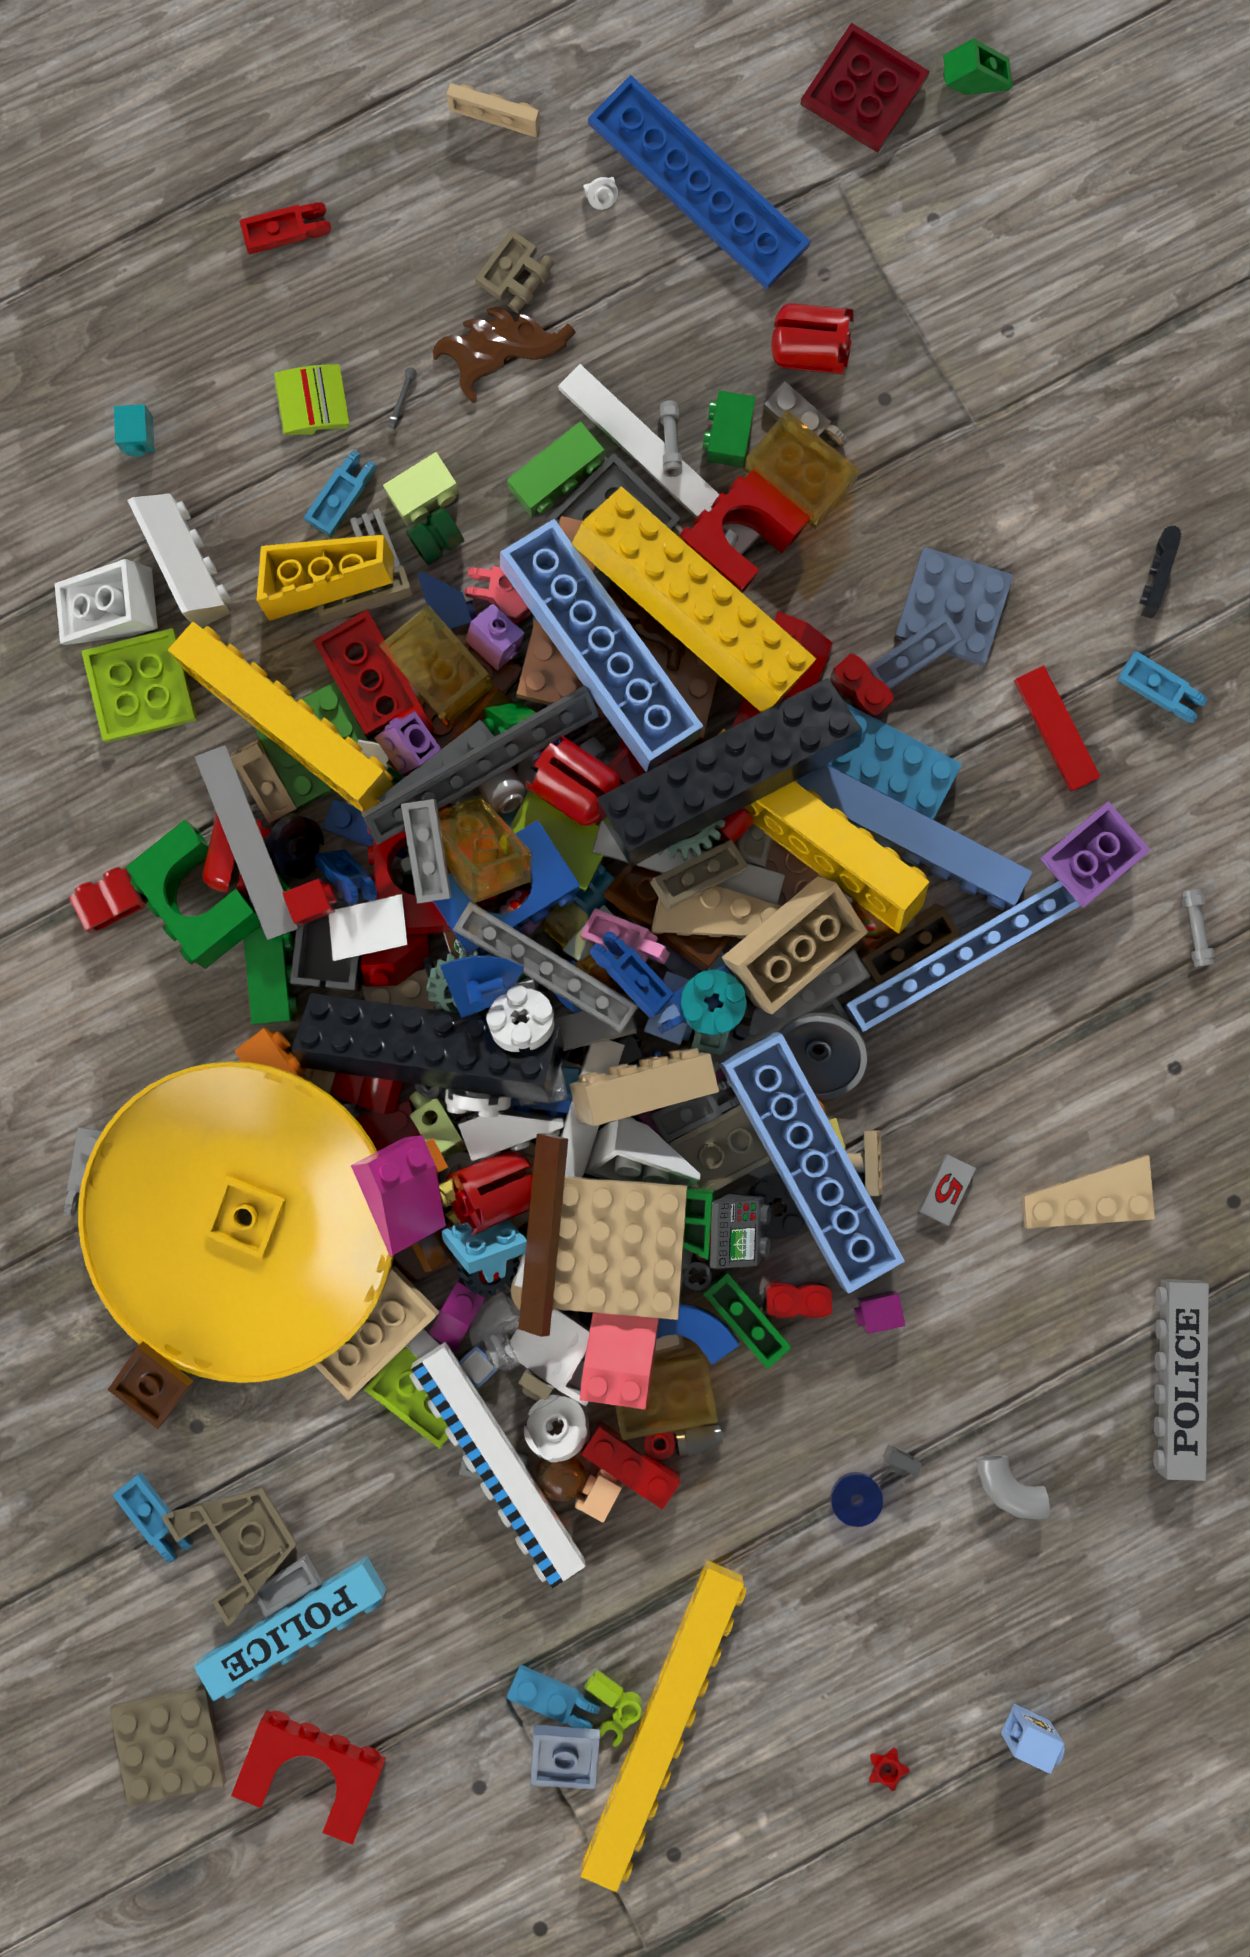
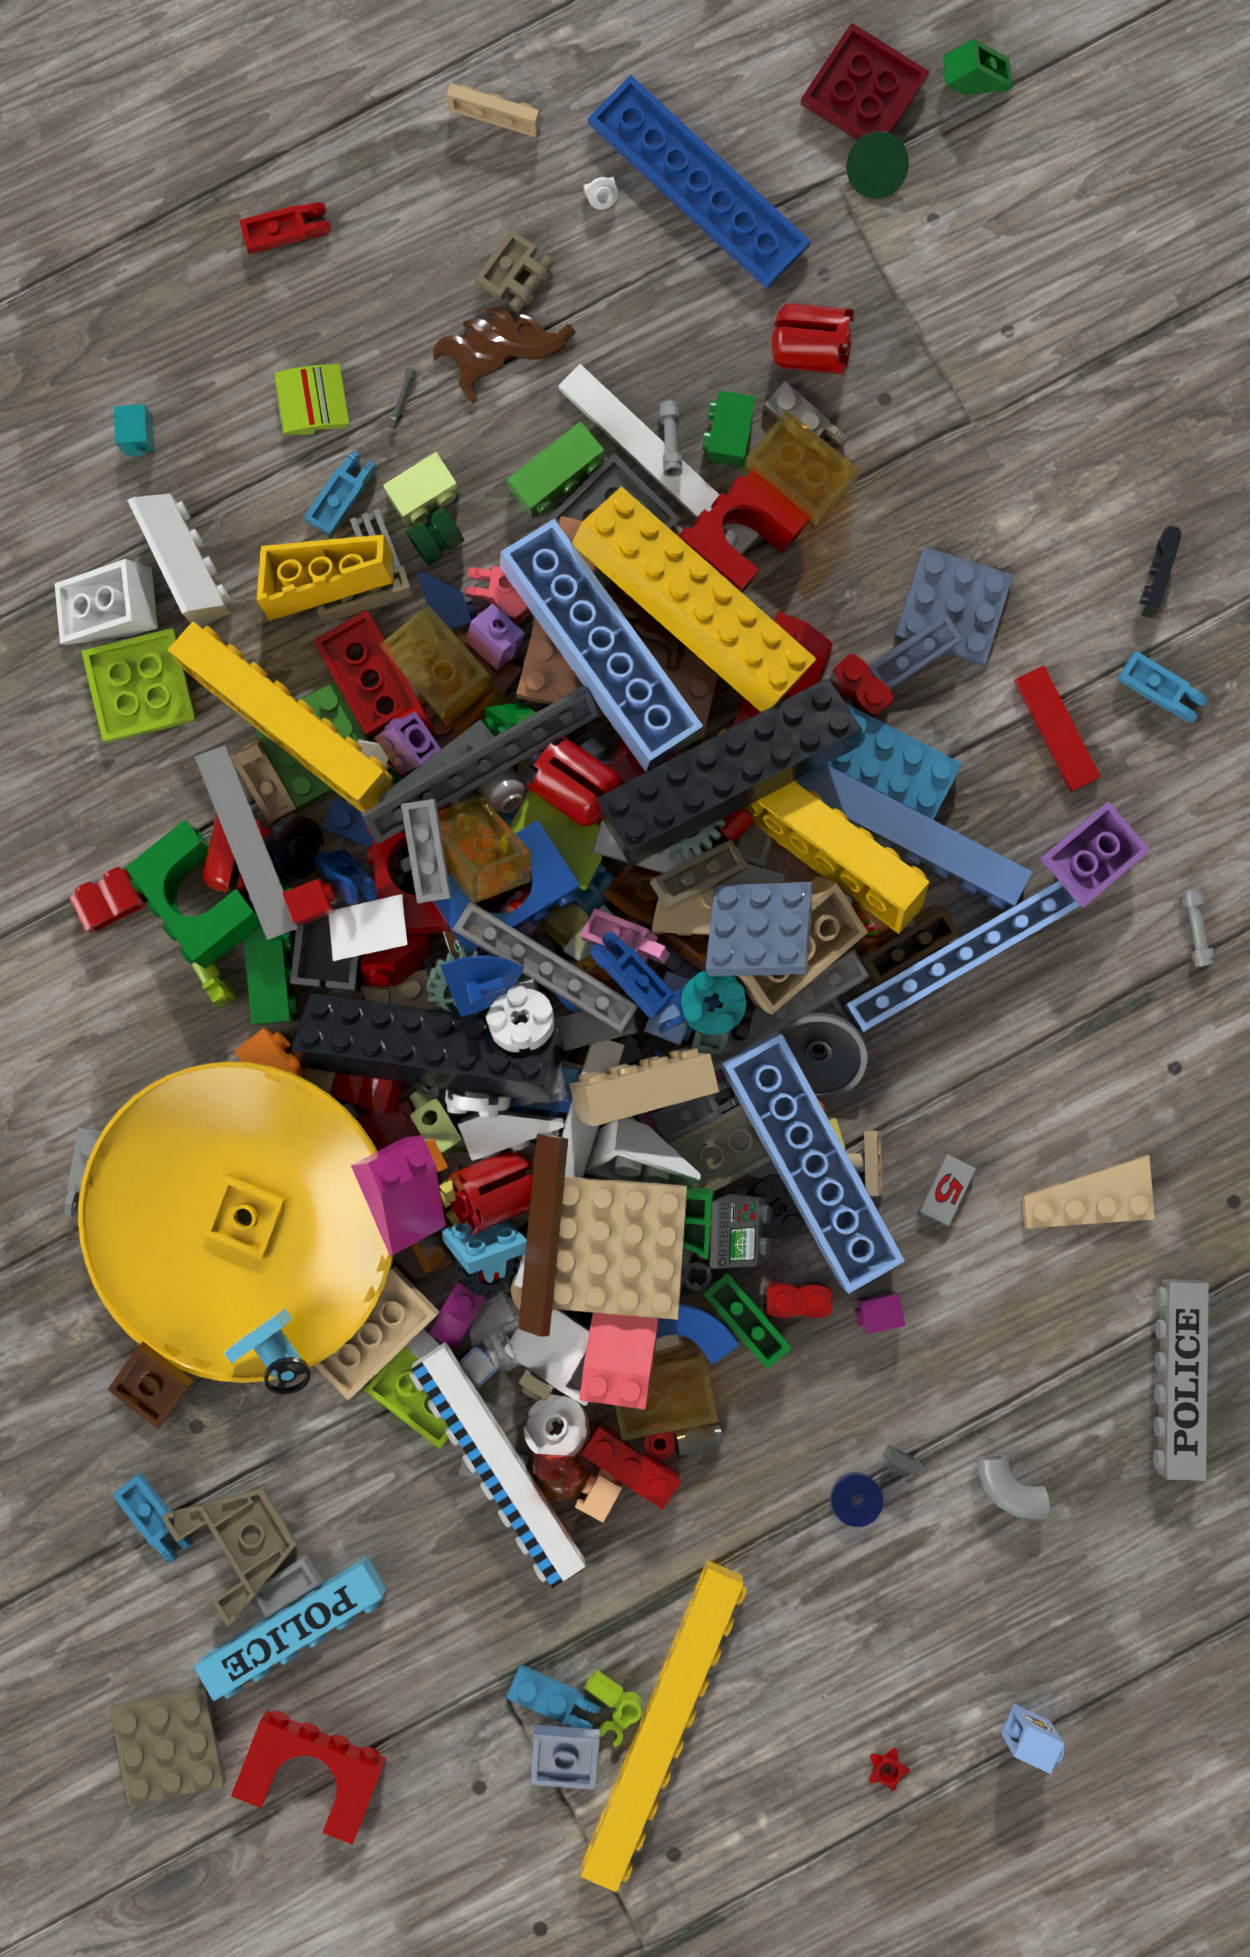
none -> lime bar [192,962,237,1008]
none -> medium azure piece [224,1308,311,1395]
none -> clear red bracket [533,1453,579,1496]
none -> sand blue plate [706,882,813,976]
none -> dark green piece [846,131,909,199]

